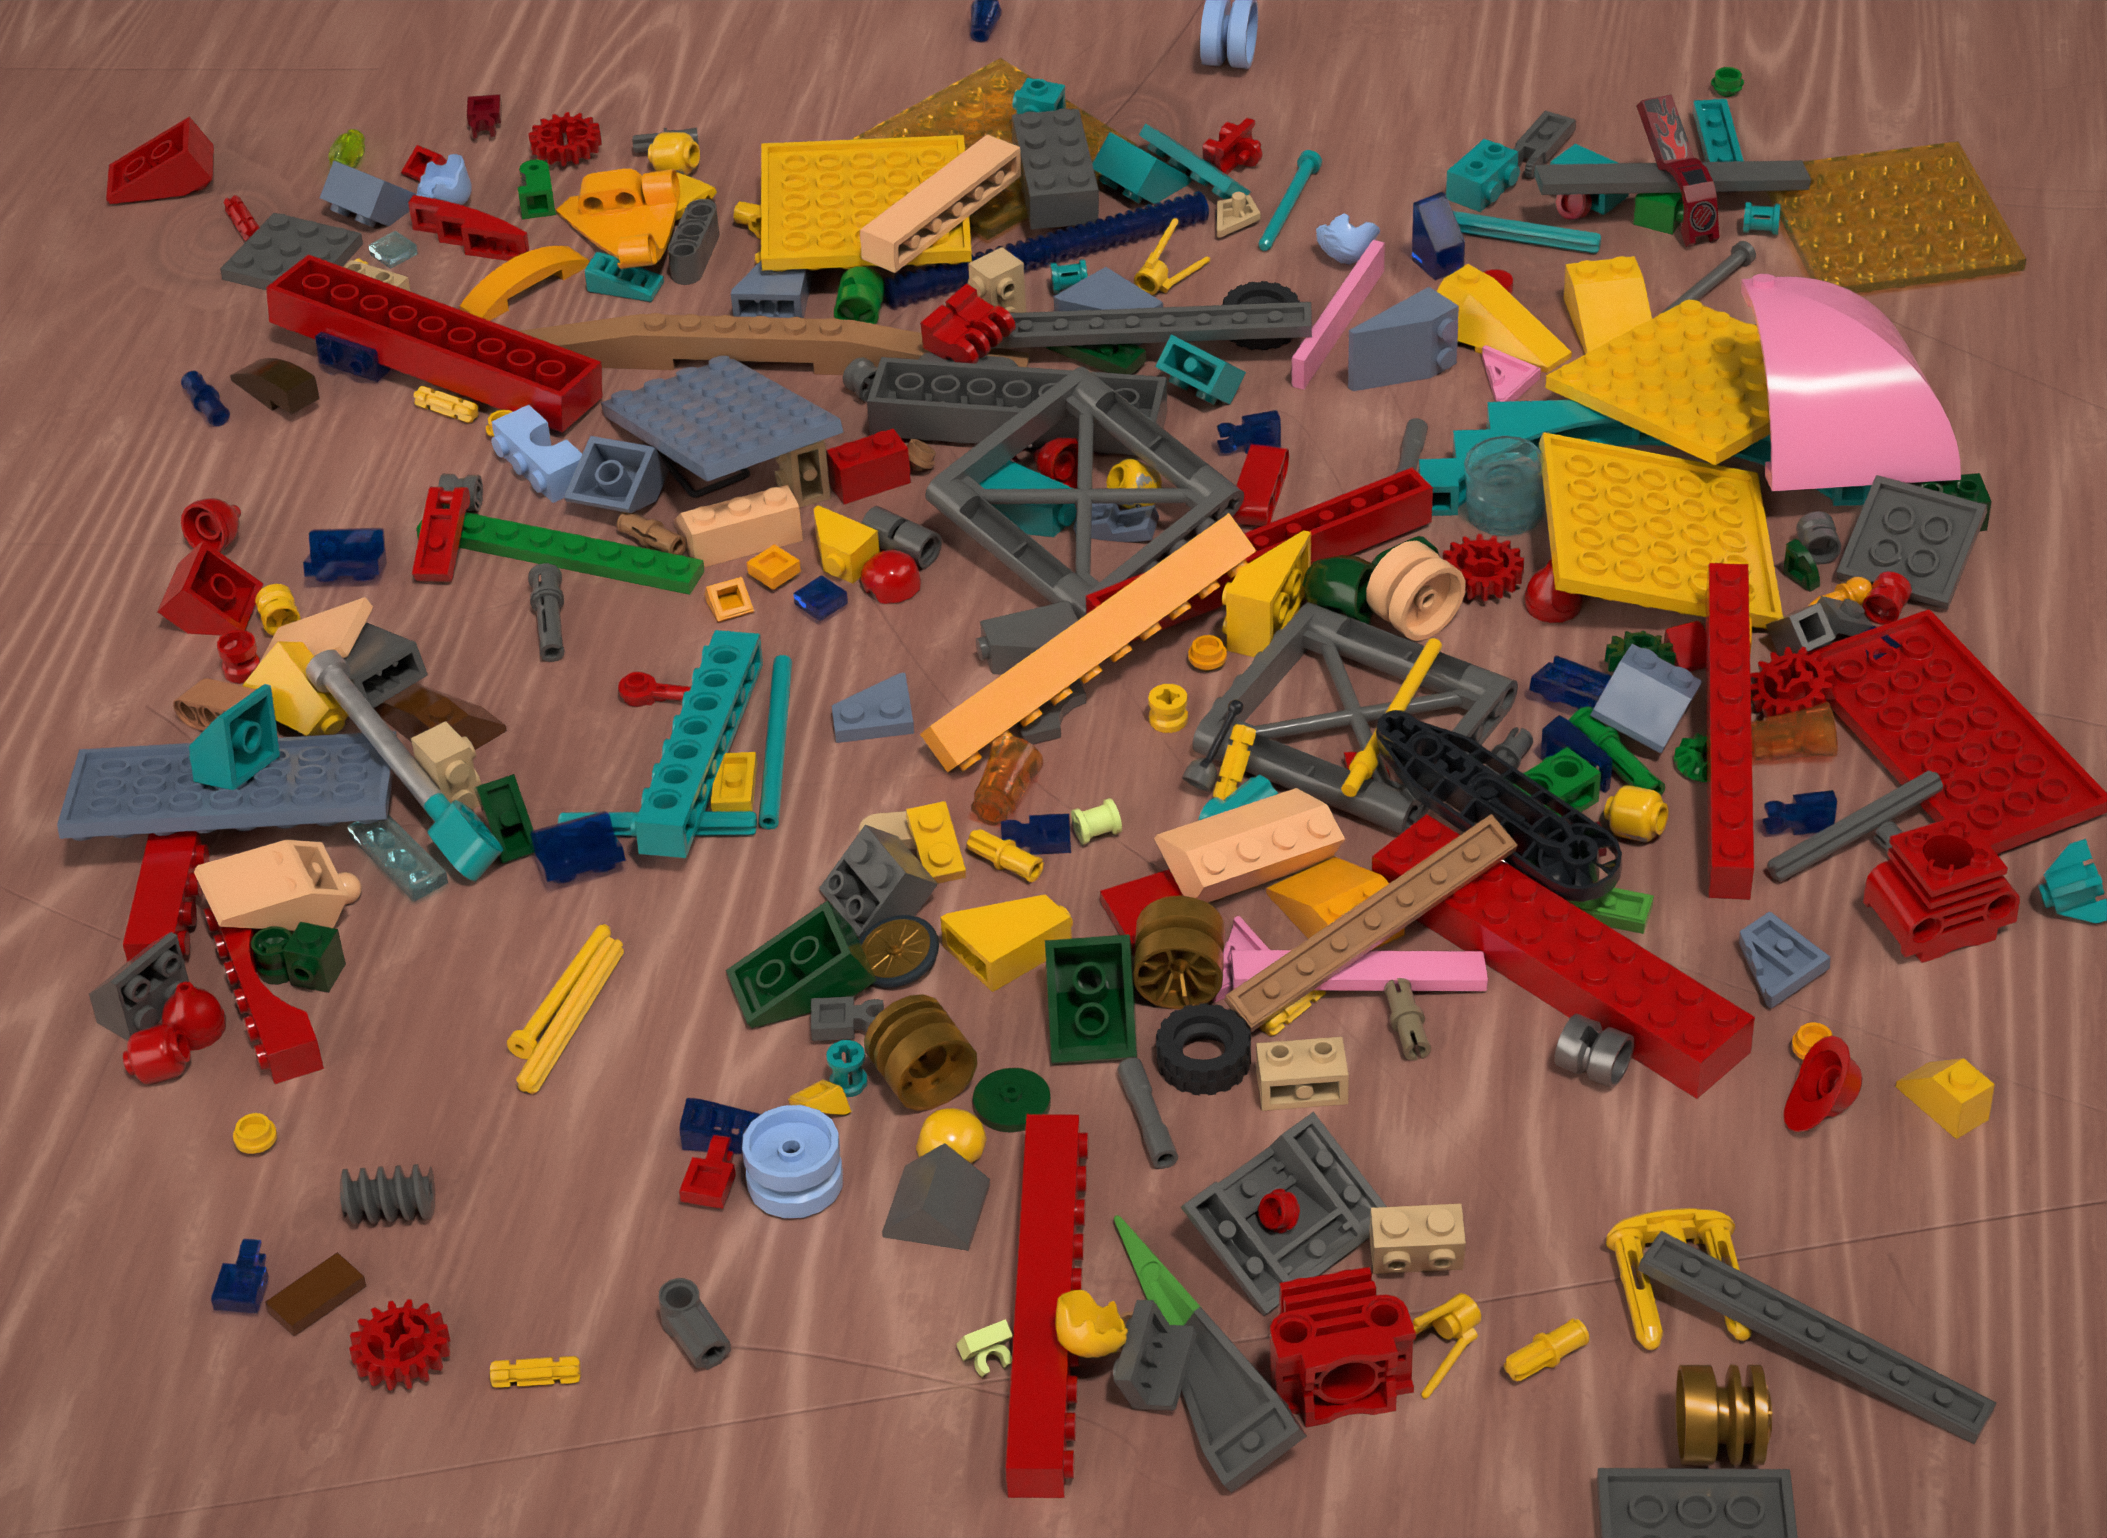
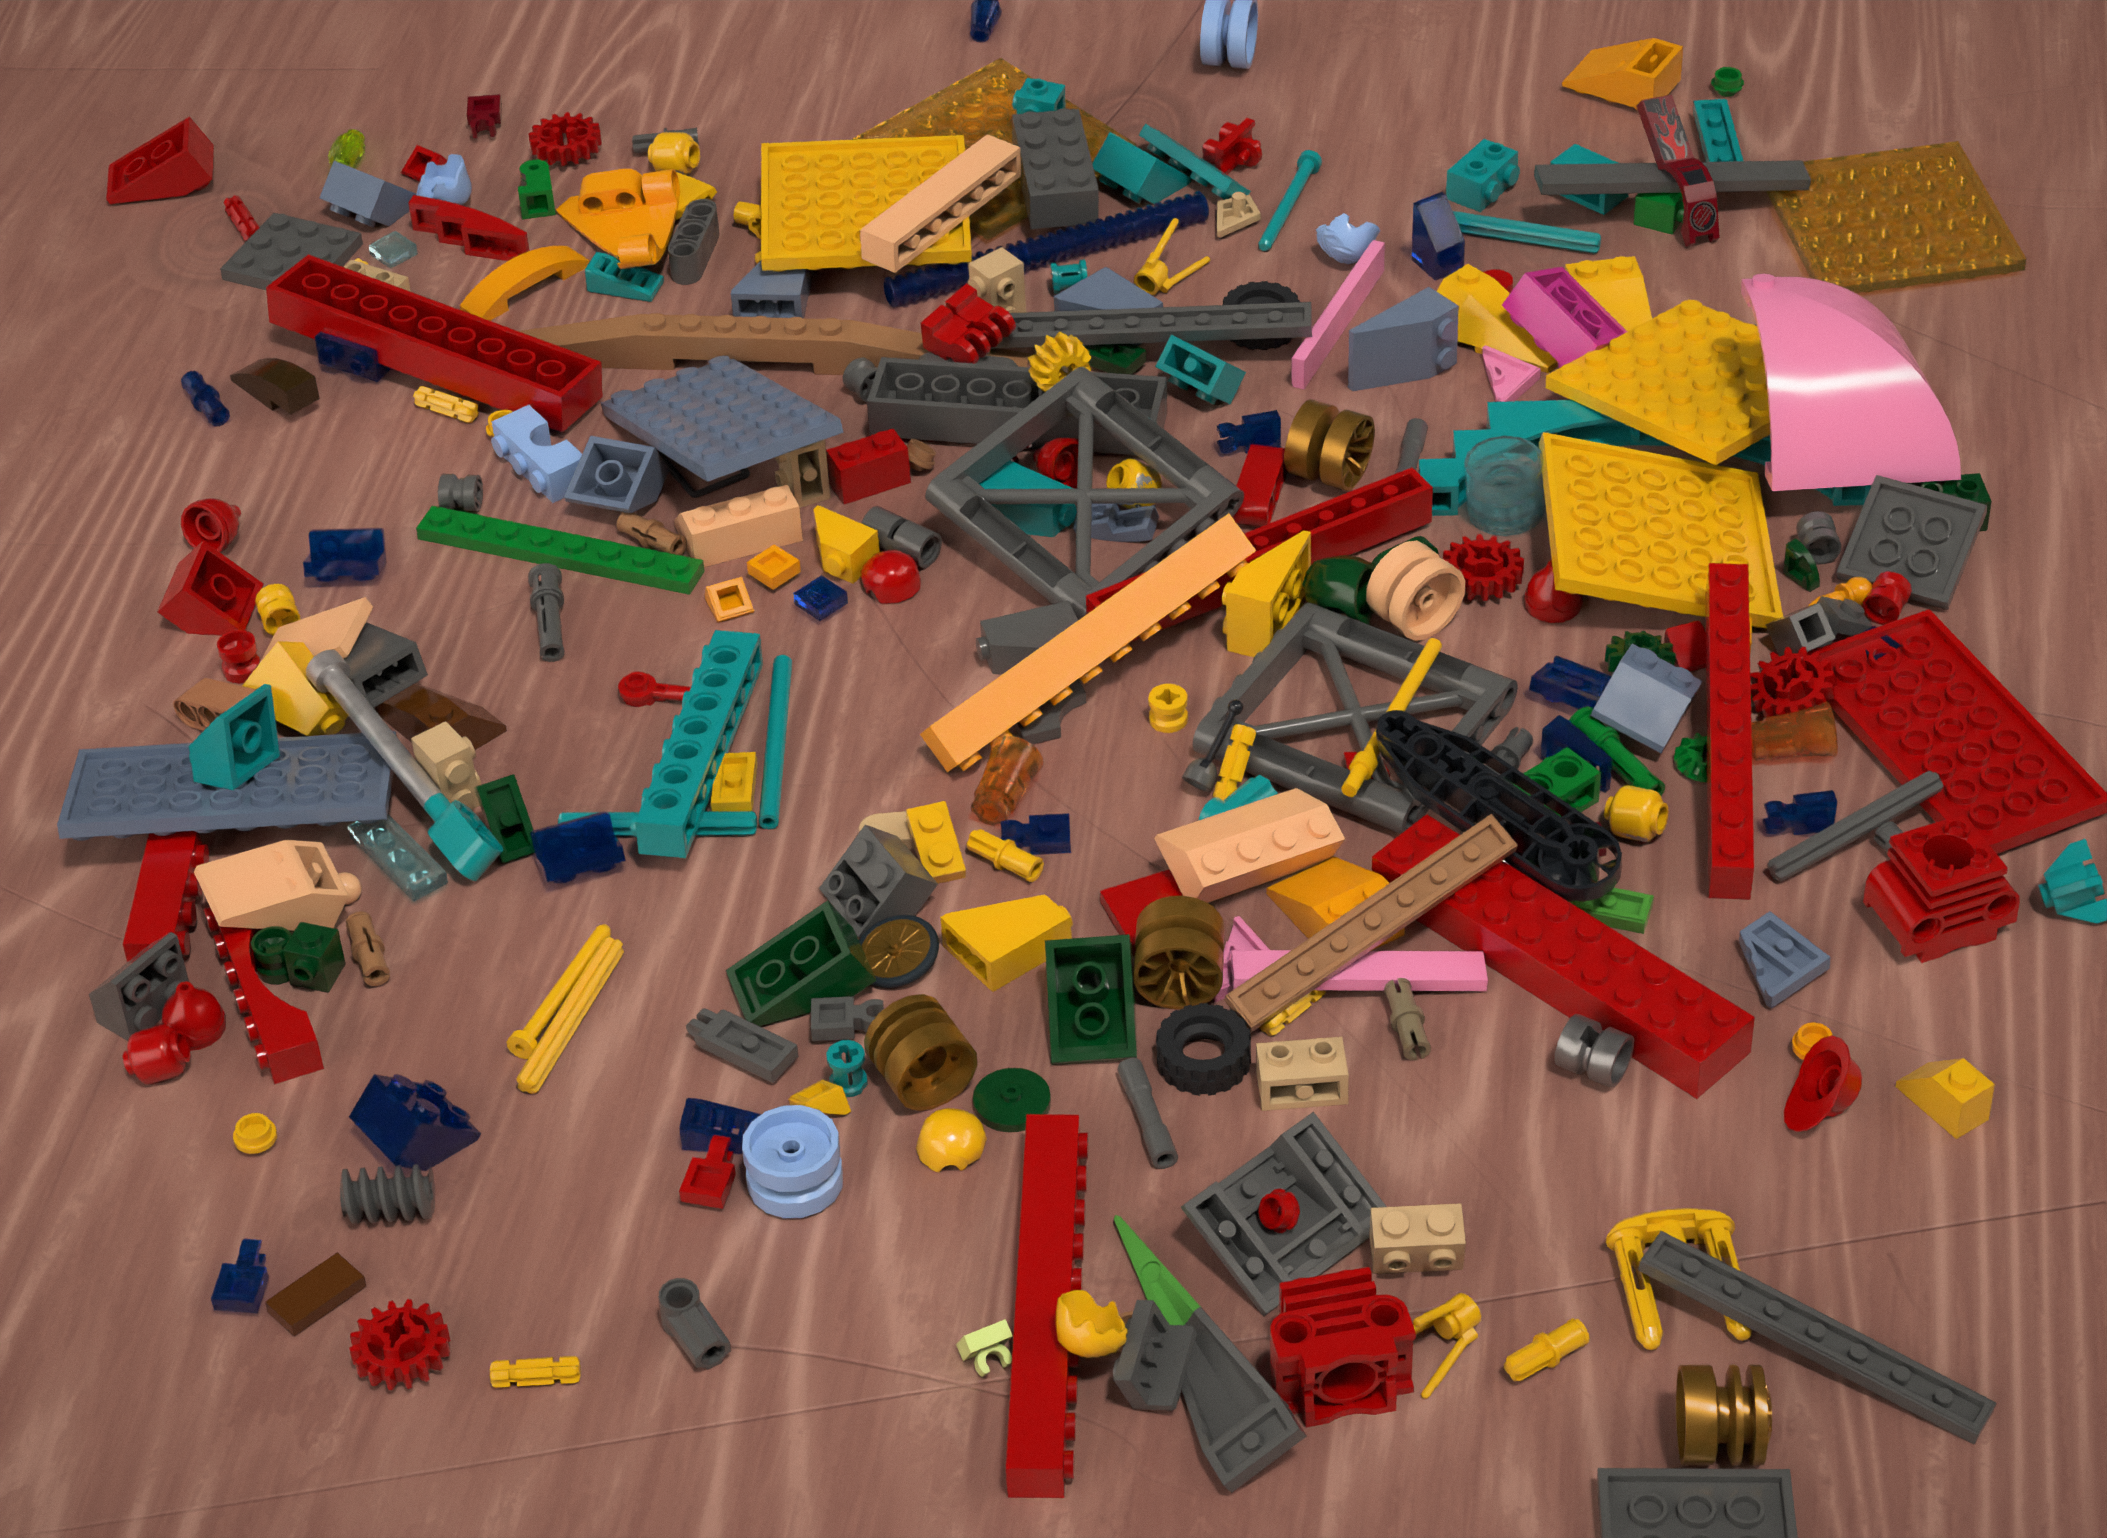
red plate [412,487,470,582] -> none
sand blue wing [831,673,914,743] -> none
green wheel [834,266,885,324] -> none
dark grey slope [882,1143,990,1251] -> none
yellowish green bush [1071,798,1122,845] -> none
light orange plate [1188,635,1227,670] -> none
dark grey hinge [1513,111,1576,178] -> none
red tile [1556,194,1592,219] -> none
dark grey bar [1657,241,1756,316] -> none
teal bush [1743,202,1781,235] -> none
none -> medium nougat pin [346,911,390,986]
none -> clear blue slope [349,1074,481,1171]
none -> dark grey hinge [686,1008,799,1083]
none -> yellow gear [1028,331,1091,392]
none -> pearl gold wheel [1284,399,1375,491]
none -> dark pink slope [1502,267,1627,368]
none -> light orange slope [1562,38,1683,109]

